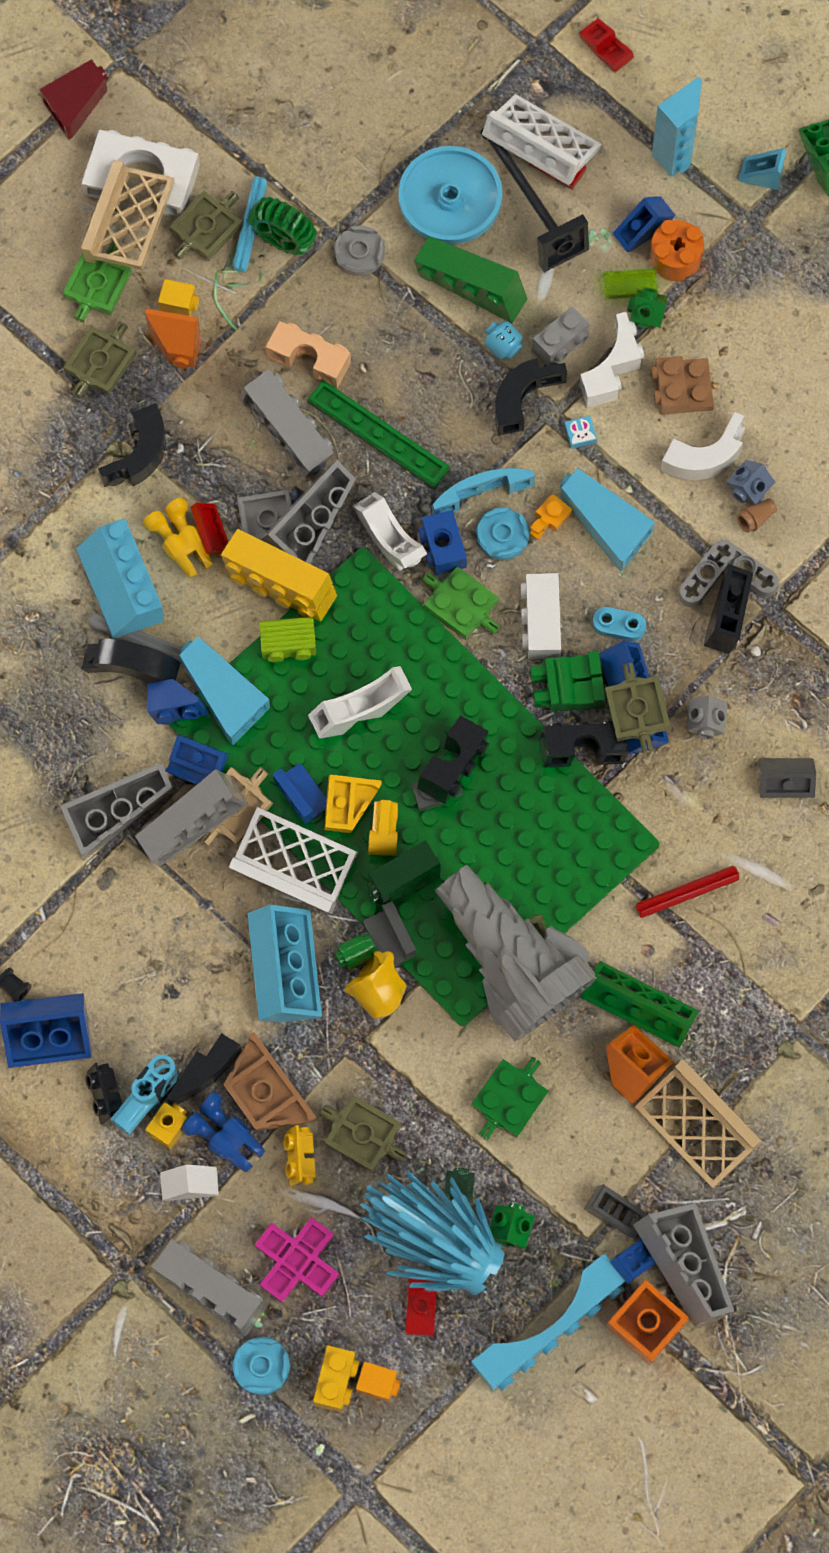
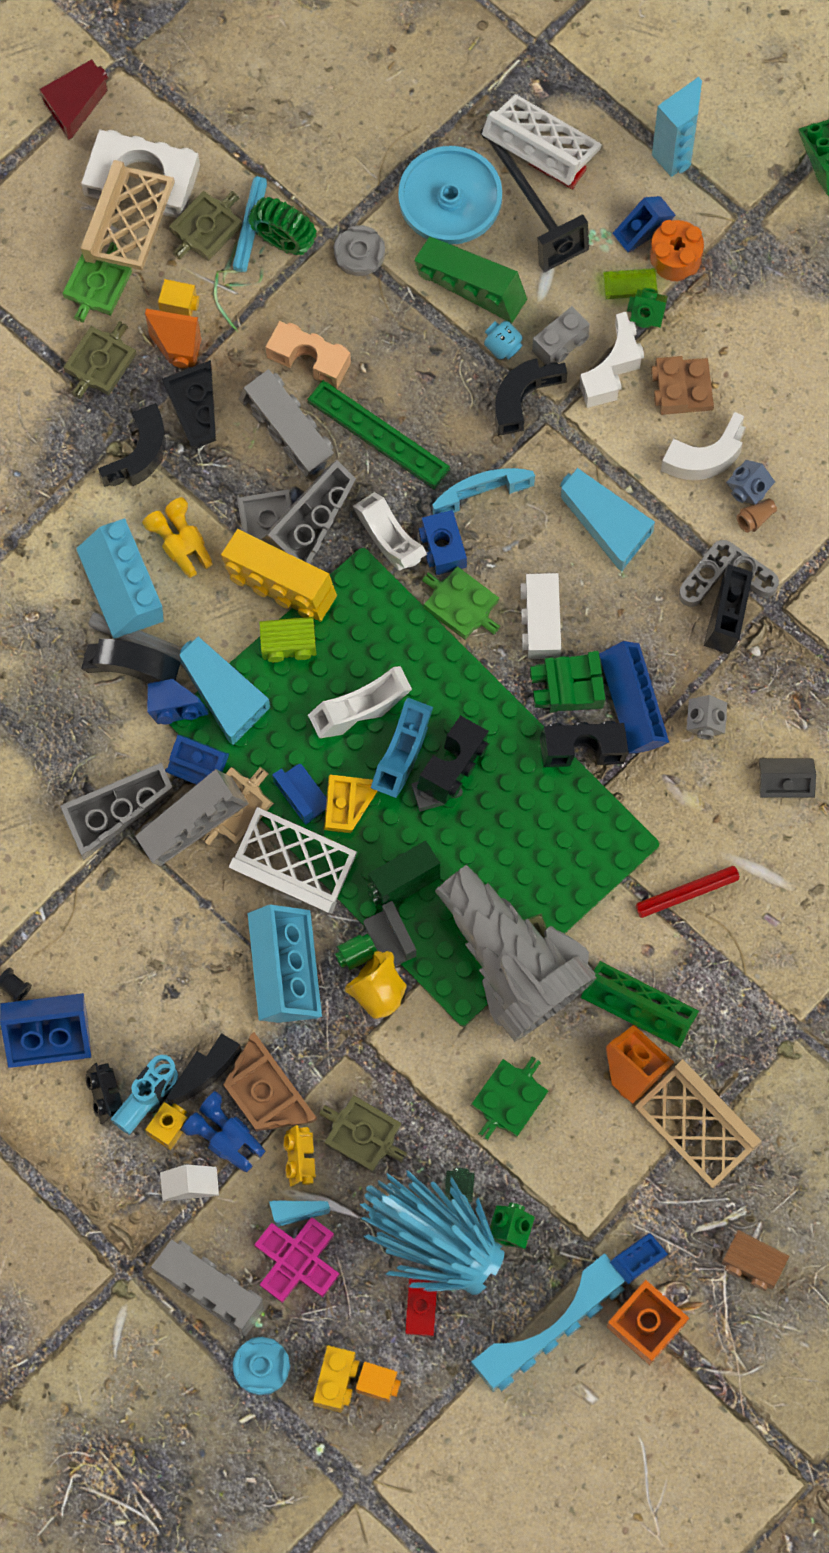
red plate [190,503,229,555] -> none
yellow piece [368,800,398,856] -> none
medium azure tile [476,507,529,560] -> none
light orange plate [529,493,573,540] -> none
tile [565,416,597,449] -> none
red slope [579,18,634,72] -> none
dark grey slope [584,1184,649,1240] -> none
medium azure plate [593,607,646,641] -> none
olive plate [605,663,671,754] -> none
light grey wedge [633,1203,734,1327] -> none
medium azure slope [739,148,786,190] -> none
none -> black wing [162,360,216,450]
none -> medium azure slope [269,1200,330,1227]
none -> dark azure arch [371,698,433,798]
none -> medium nougat brick [721,1230,789,1291]

